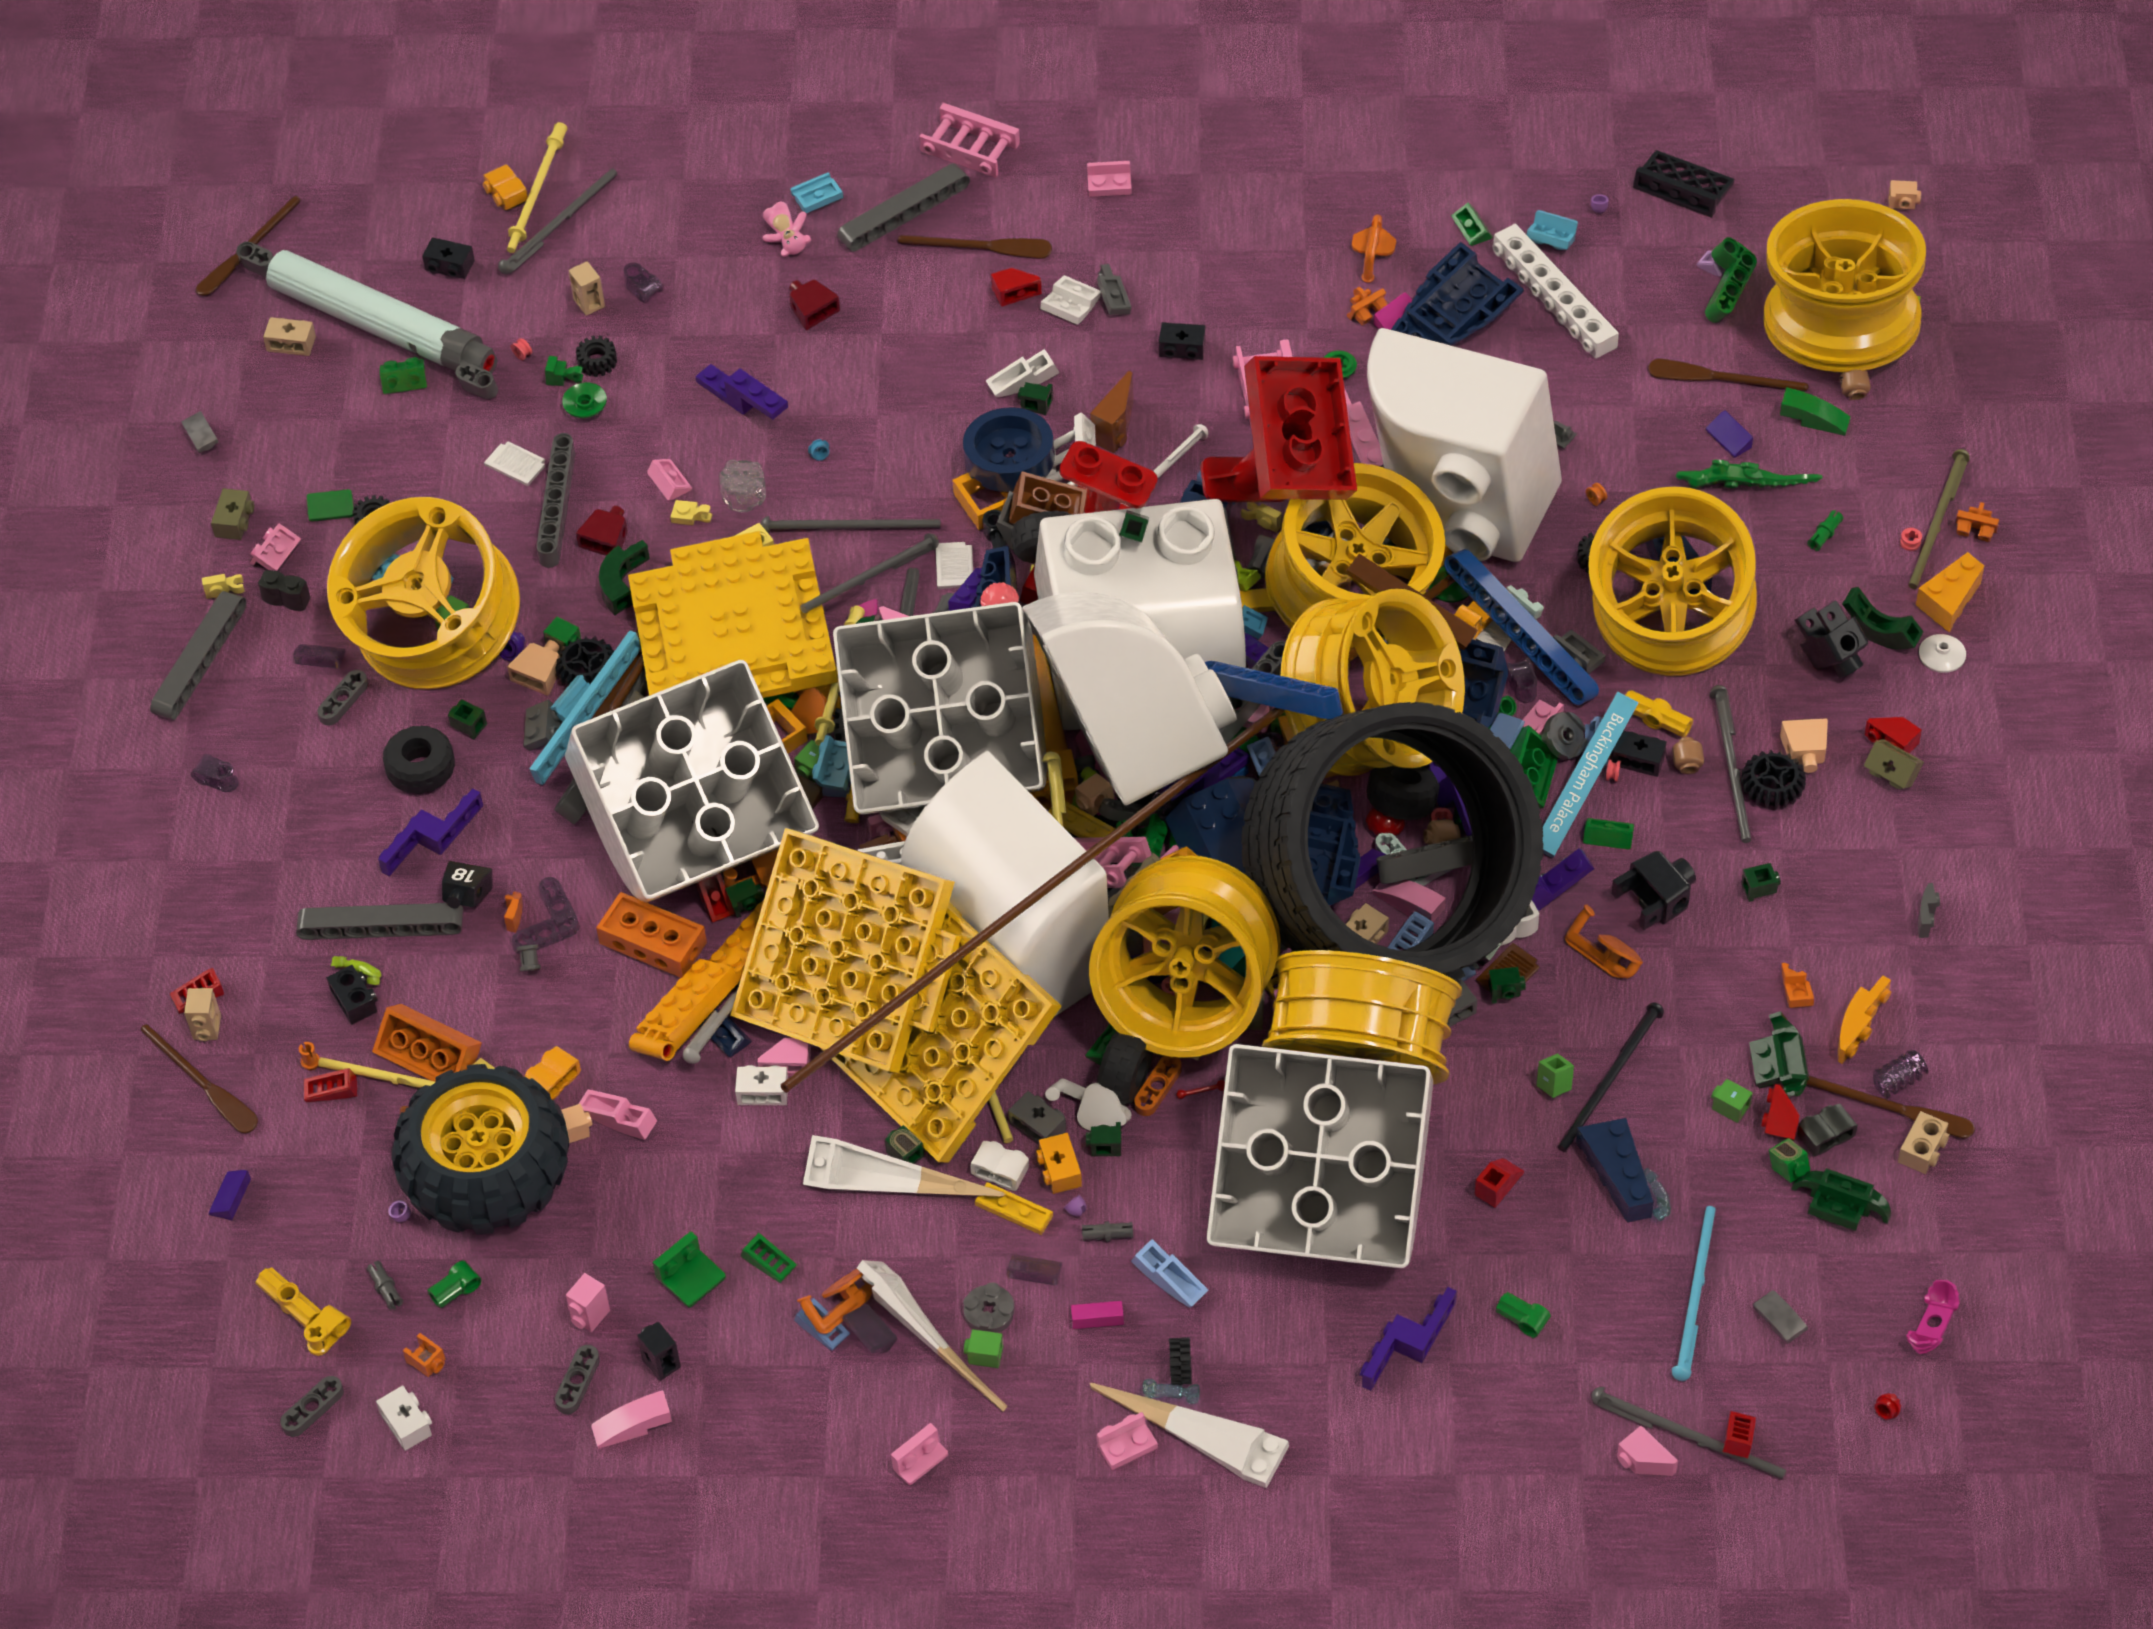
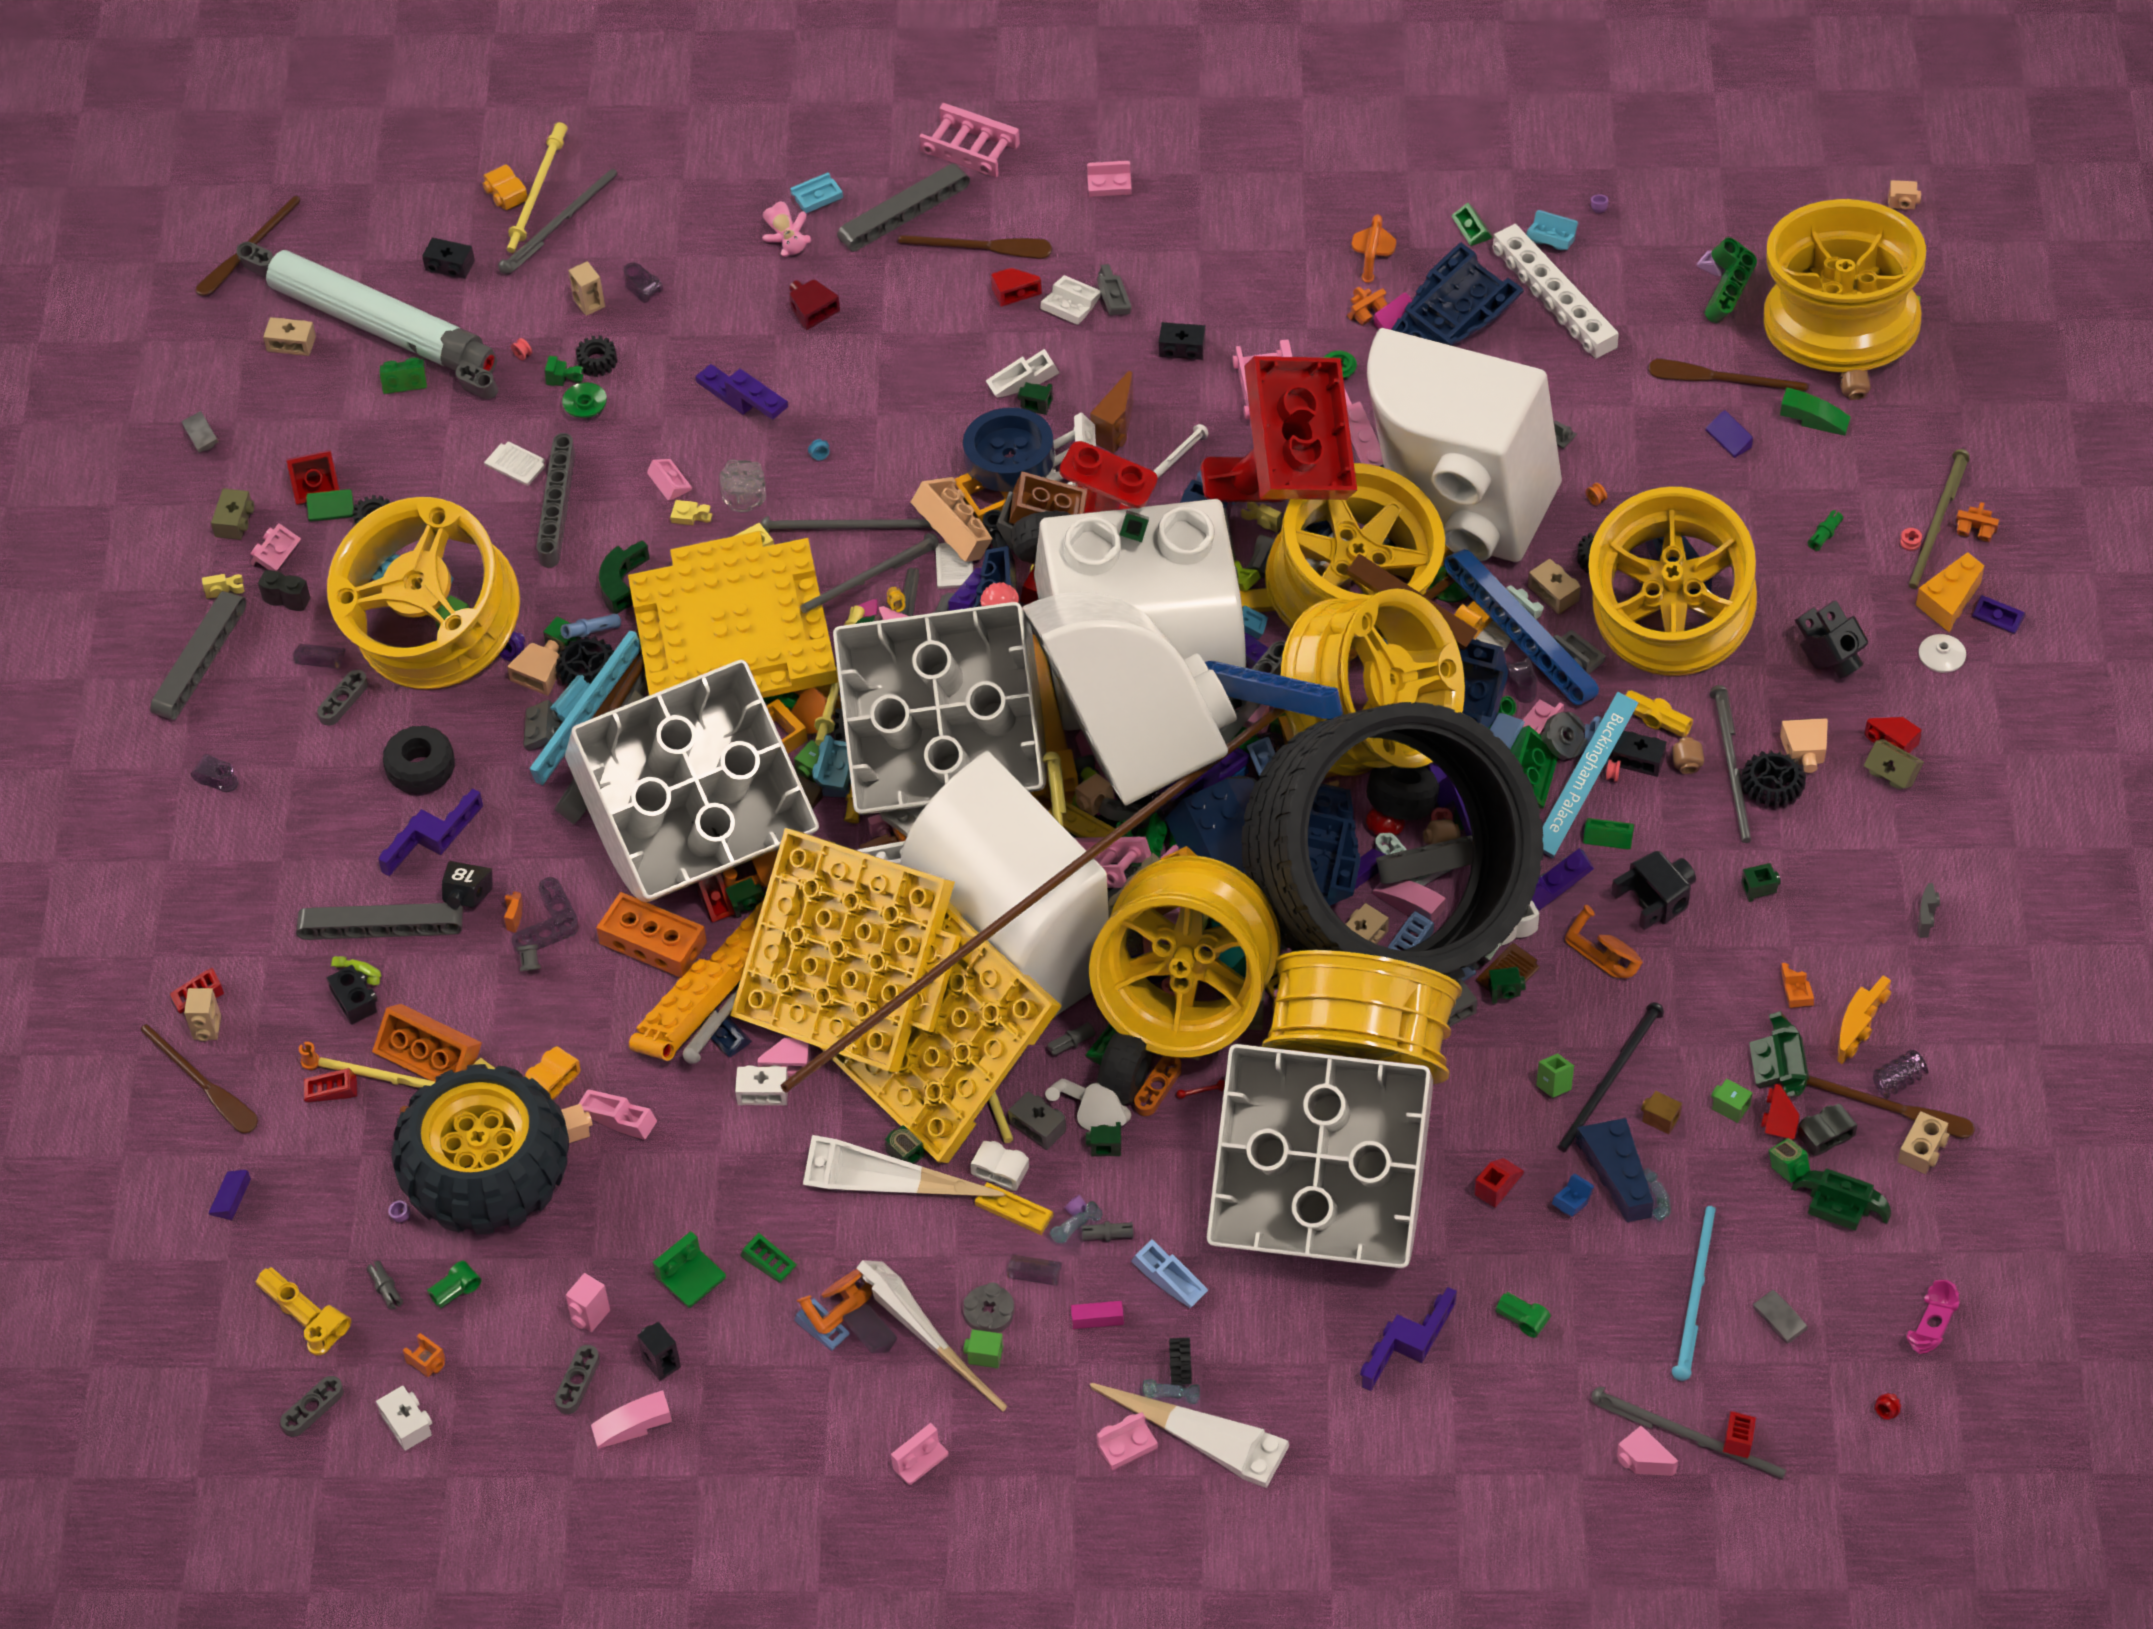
dark green brick [448,699,487,740] -> none
dark red torso [576,505,628,556] -> none
light orange brick [1036,1132,1082,1194] -> none
black fence [1633,150,1735,217] -> none
green animal [1675,460,1823,489] -> none
dark green arch [1842,587,1924,650] -> none
none -> red slope [286,450,340,504]
none -> medium blue pin [561,614,621,639]
none -> yellow pin [887,586,905,612]
none -> light nougat wedge [911,477,992,562]
none -> dark grey axle [1047,1022,1095,1056]
none -> clear light blue arm [1050,1201,1103,1244]
none -> tan brick [1528,559,1581,614]
none -> blue bracket [1551,1174,1594,1217]
none -> pearl gold brick [1641,1090,1682,1134]
none -> dark purple slope [1972,595,2026,634]

